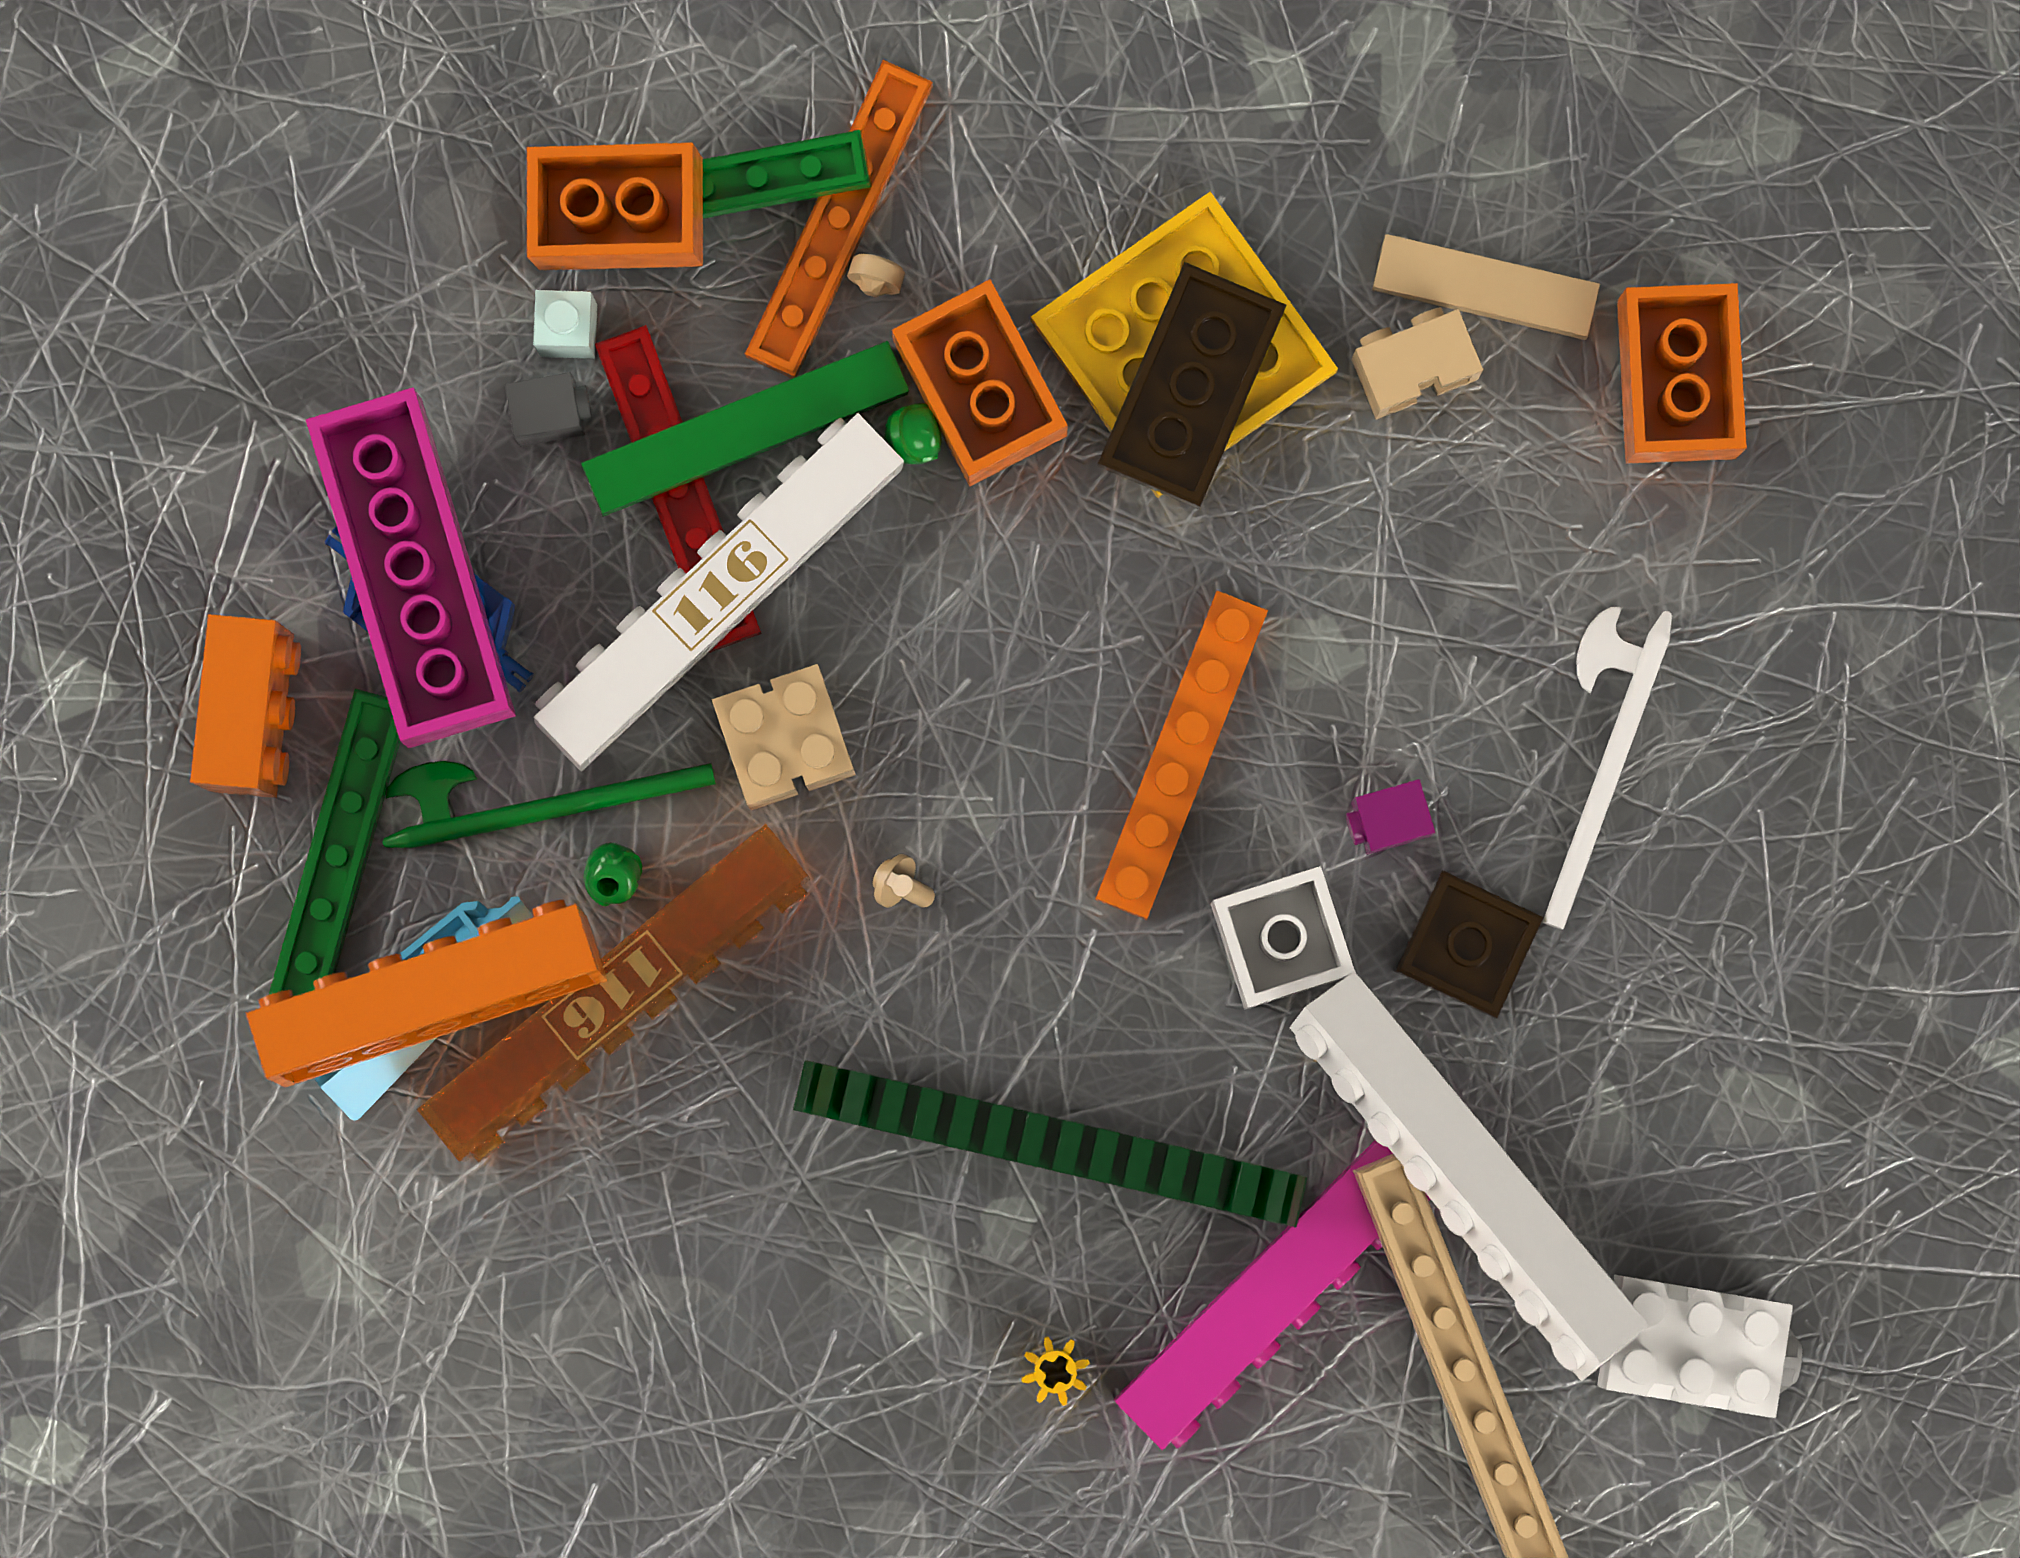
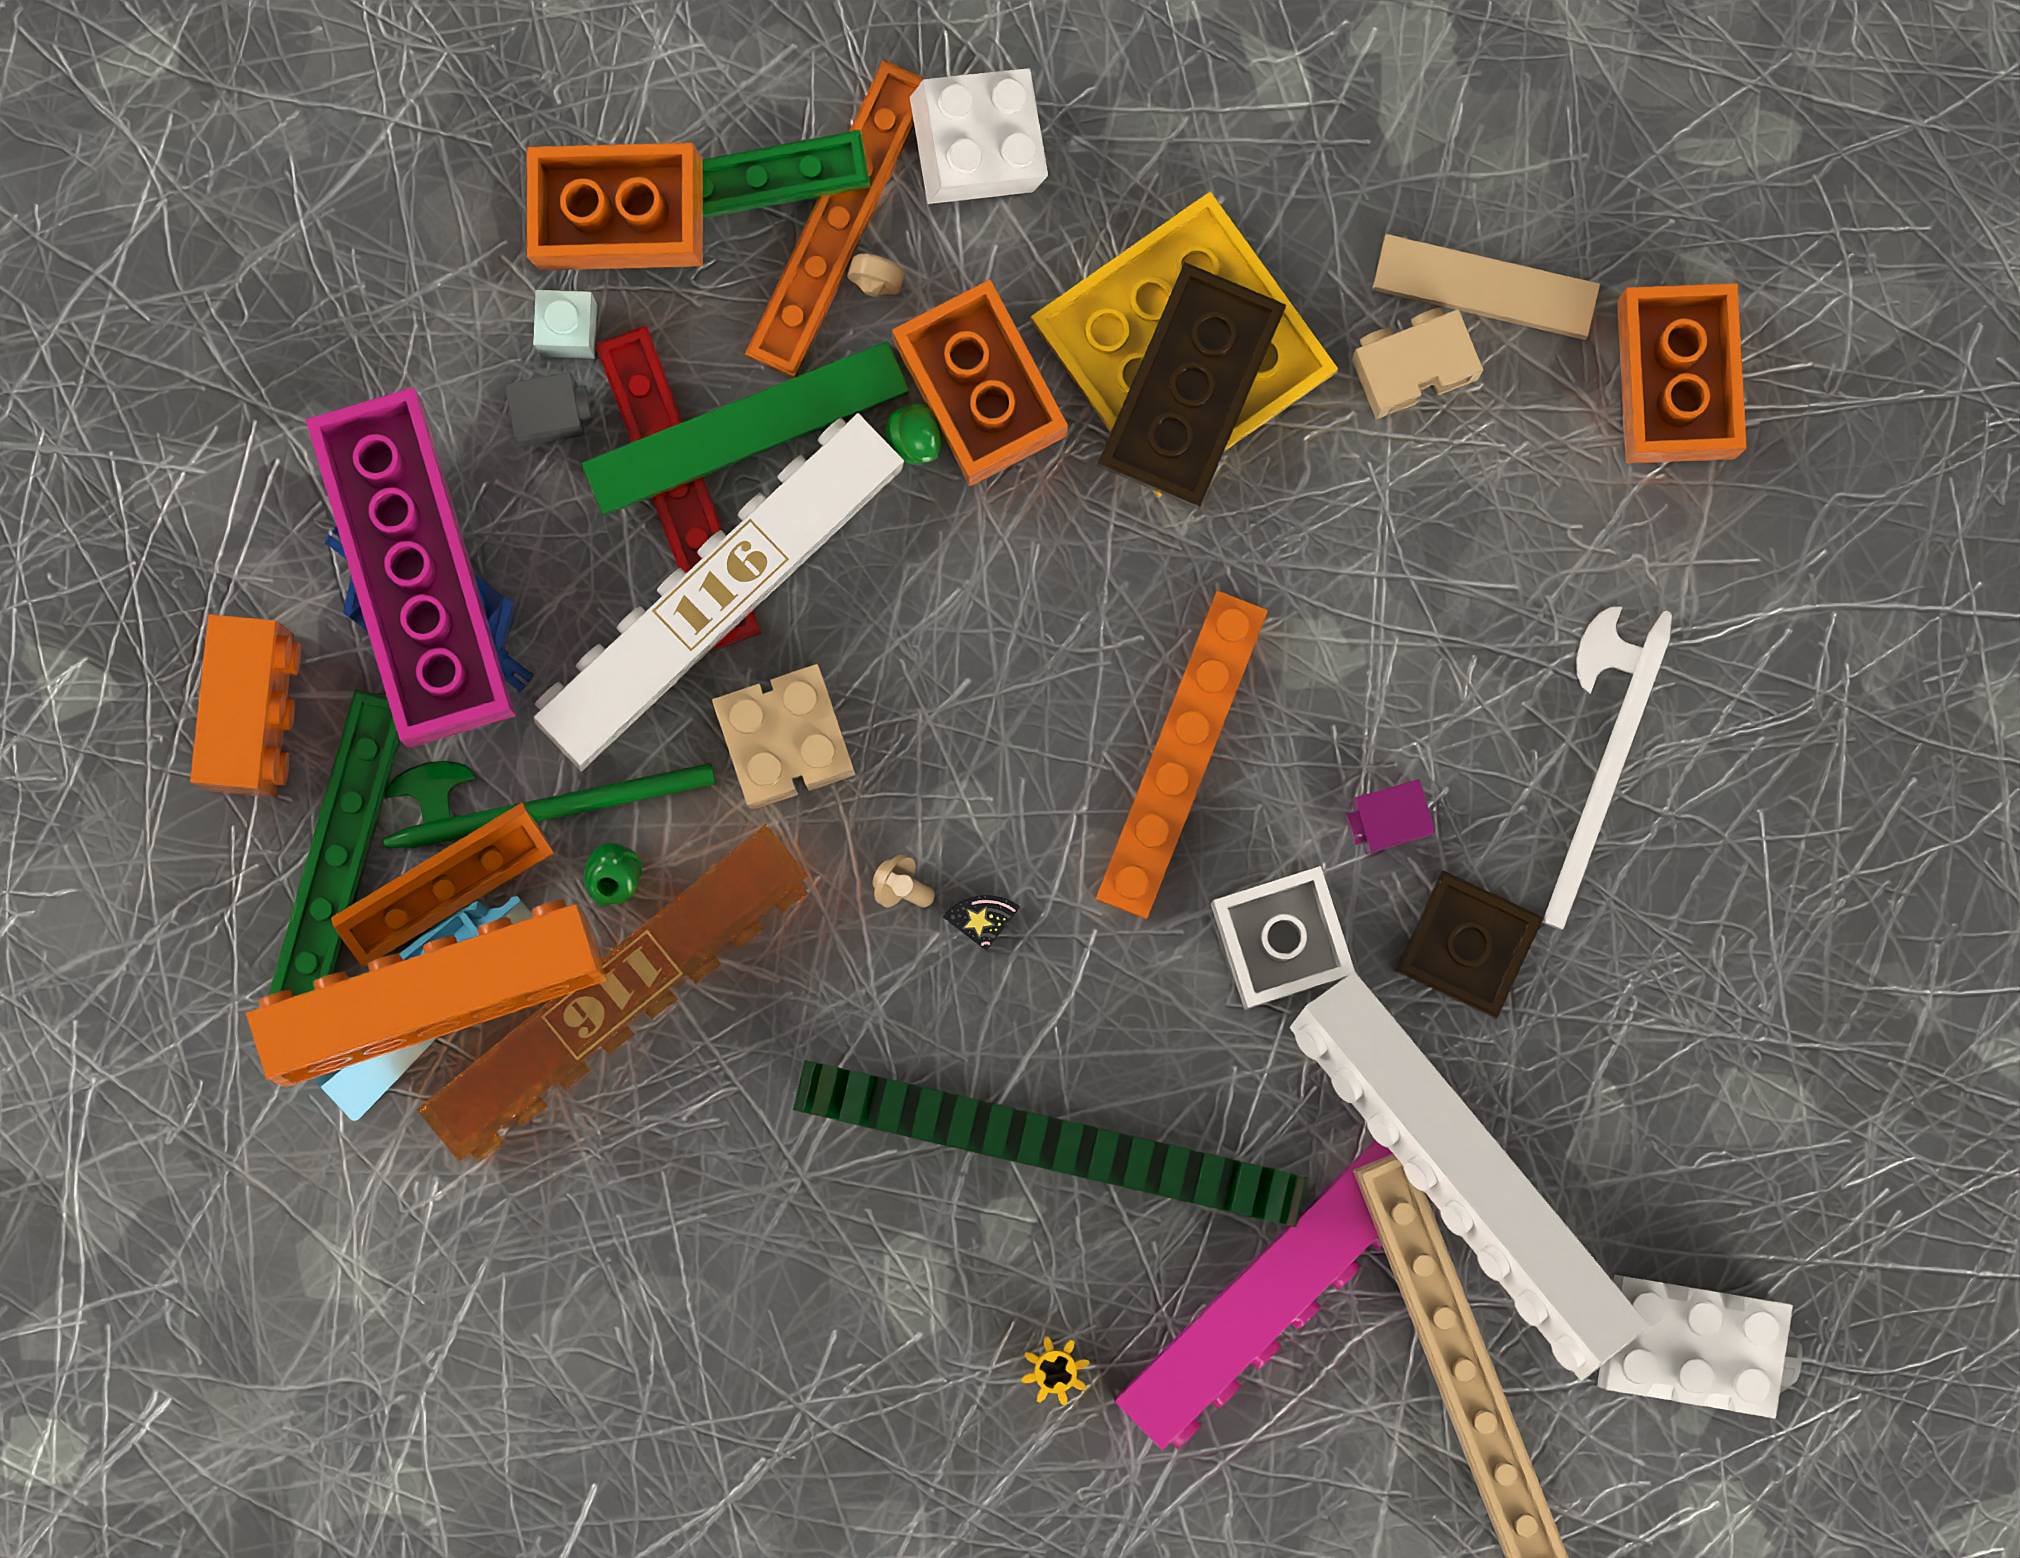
none -> orange plate [331,802,554,968]
none -> white brick [910,68,1048,204]
none -> black tile [943,895,1020,952]

